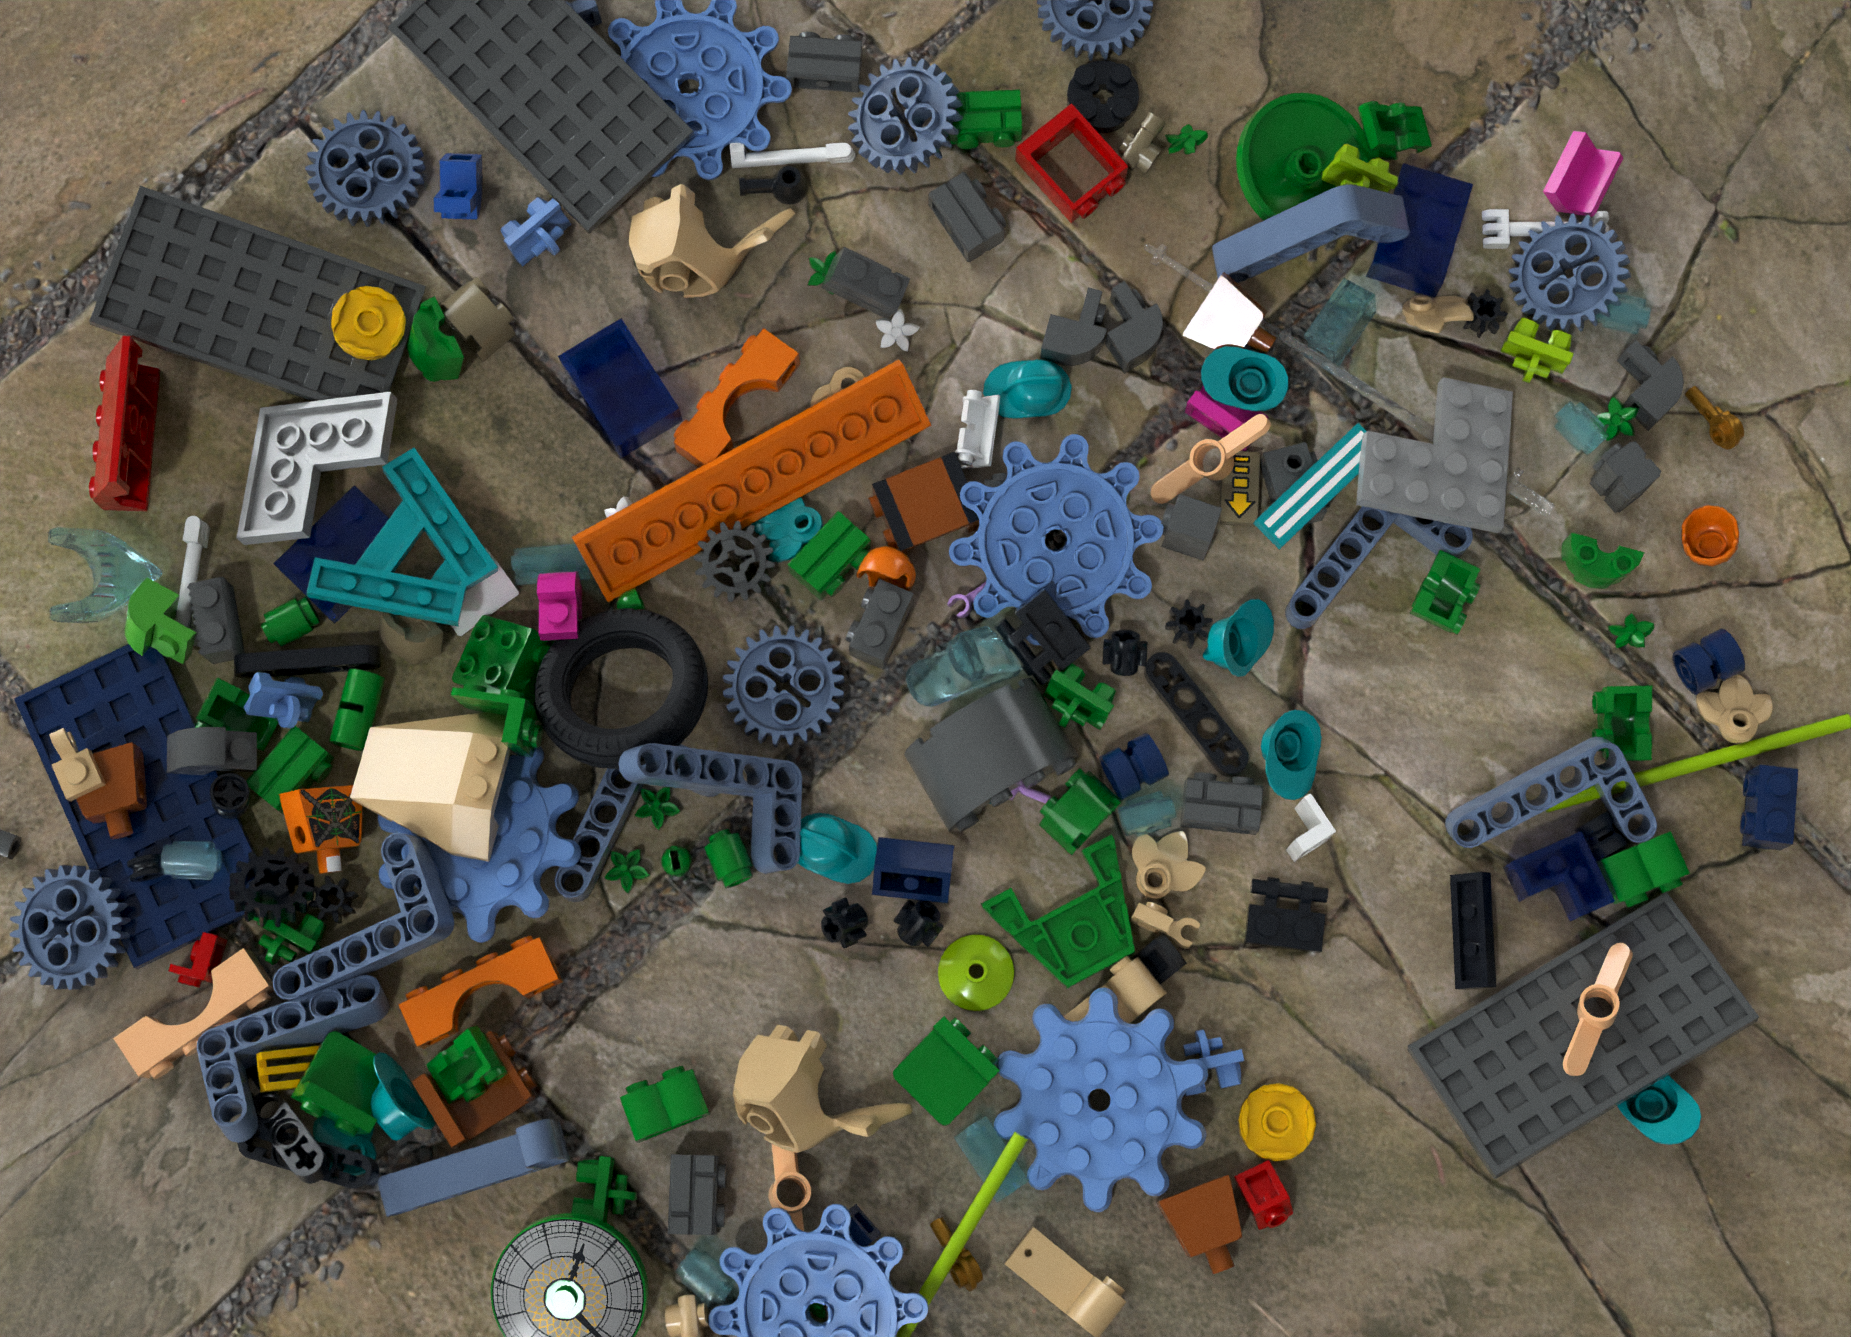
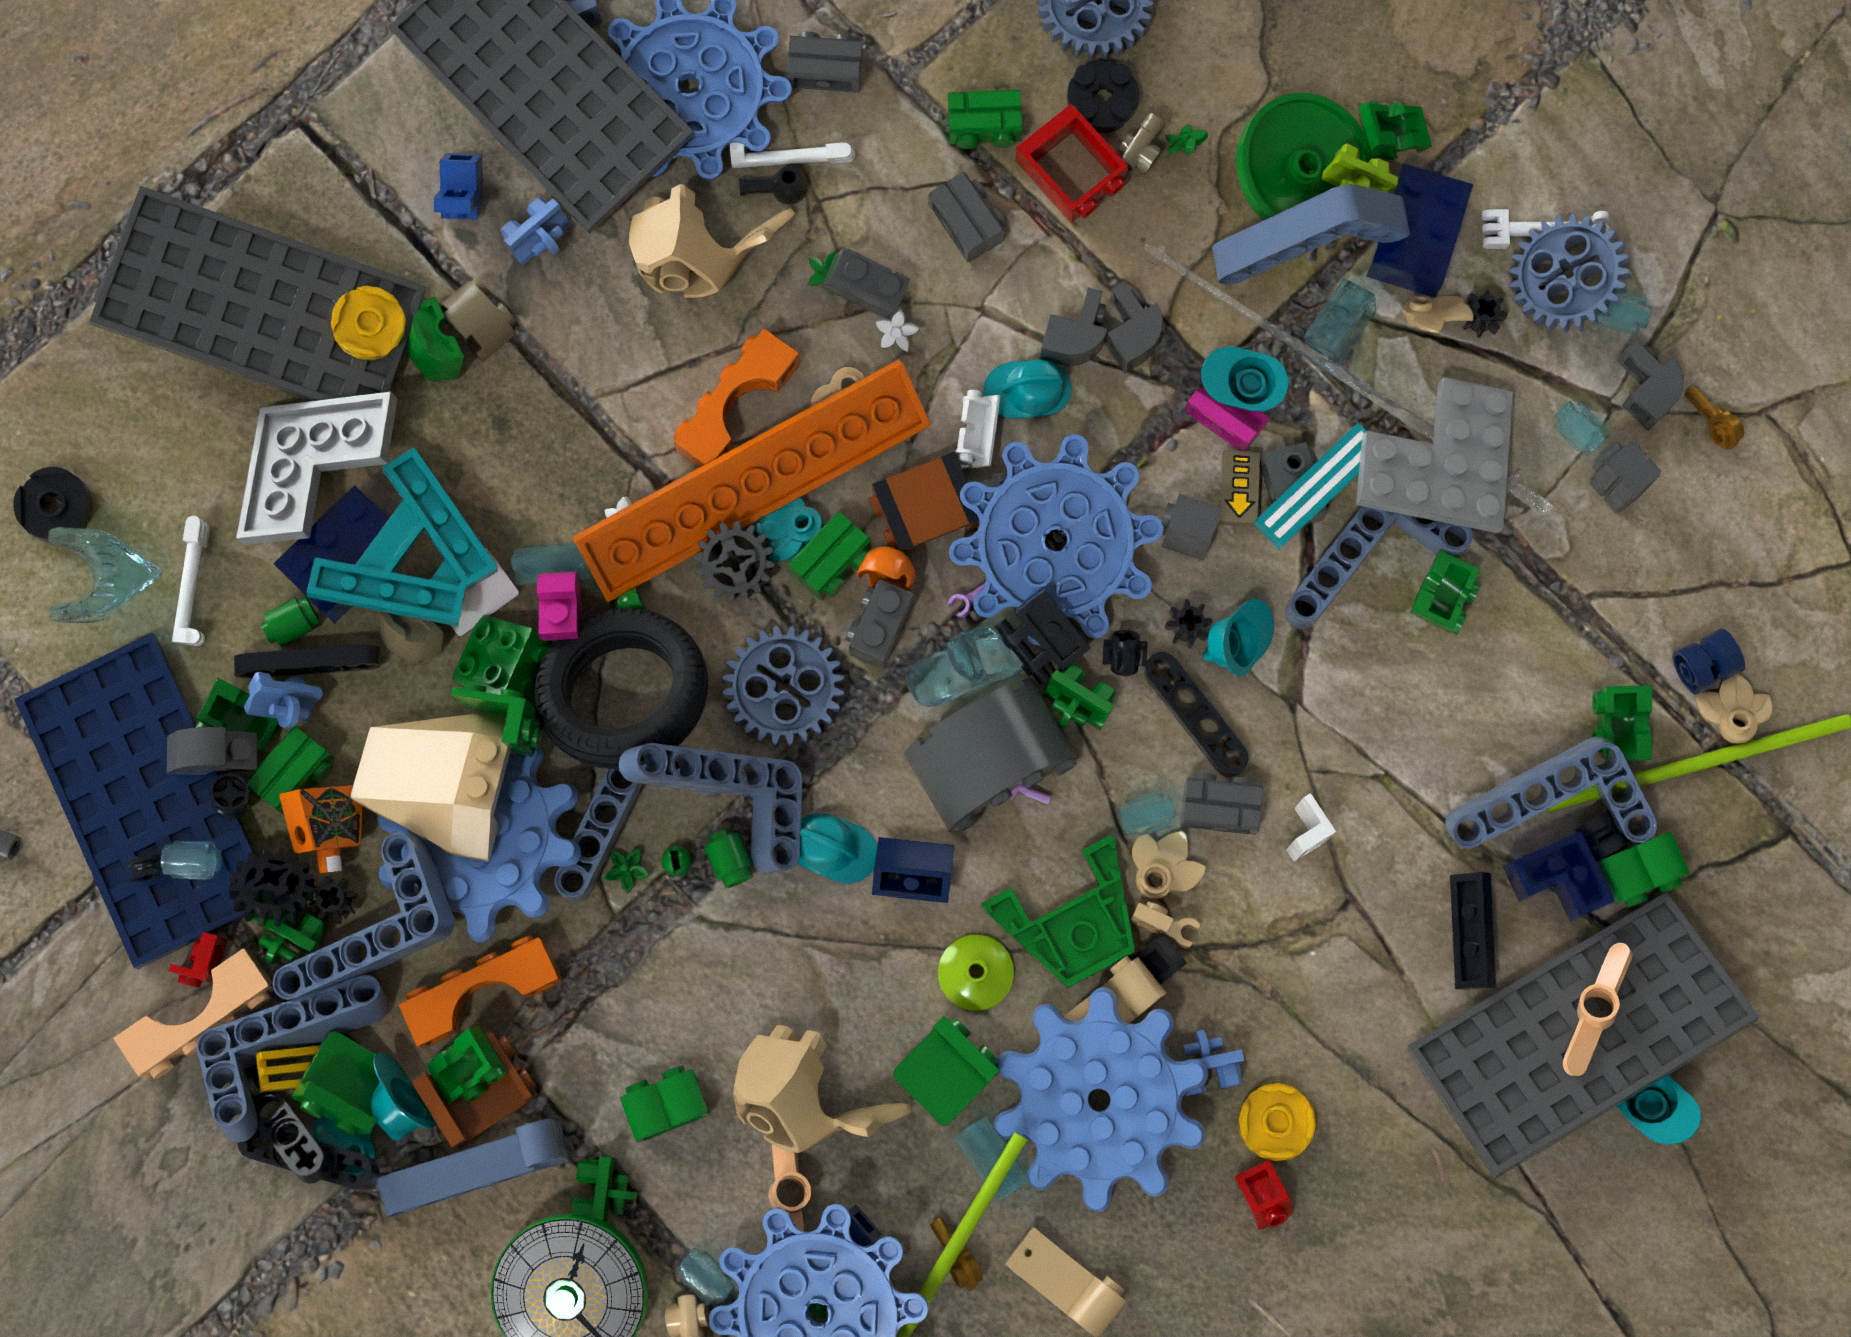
sand blue gear [10,865,131,990] -> none
tan plate [49,728,106,801] -> none
dark orange torso [76,742,147,839] -> none
red piece [89,336,161,512] -> none
bright green brick [124,577,196,664] -> none
dark grey brick [187,577,245,664] -> none
sand blue gear [305,110,426,227] -> none
green pin [329,669,385,752] -> none
clear blue piece [558,318,683,459] -> none
green plant [635,787,680,831] -> none
dark grey brick [668,1154,727,1235] -> none
black gear [821,897,868,948] -> none
sand blue gear [848,57,963,175] -> none
black gear [894,900,944,947] -> none
green cylinder [1039,768,1123,855] -> none
dark blue wheel [1099,733,1169,800] -> none
light nougat piece [1151,414,1271,504] -> none
dark orange torso [1156,1175,1242,1274] -> none
torso [1183,272,1277,354] -> none
black plate [1244,877,1328,953] -> none
teal piece [1261,710,1322,800] -> none
lime hips [1500,318,1574,383] -> none
dark pink panel [1543,131,1623,217] -> none
green cylinder [1561,533,1645,589] -> none
green plant [1595,397,1639,441] -> none
green plant [1608,613,1655,649] -> none
orange hair [1681,505,1739,567] -> none
dark blue brick [1740,764,1798,851] -> none
none -> black plate [13,467,92,542]

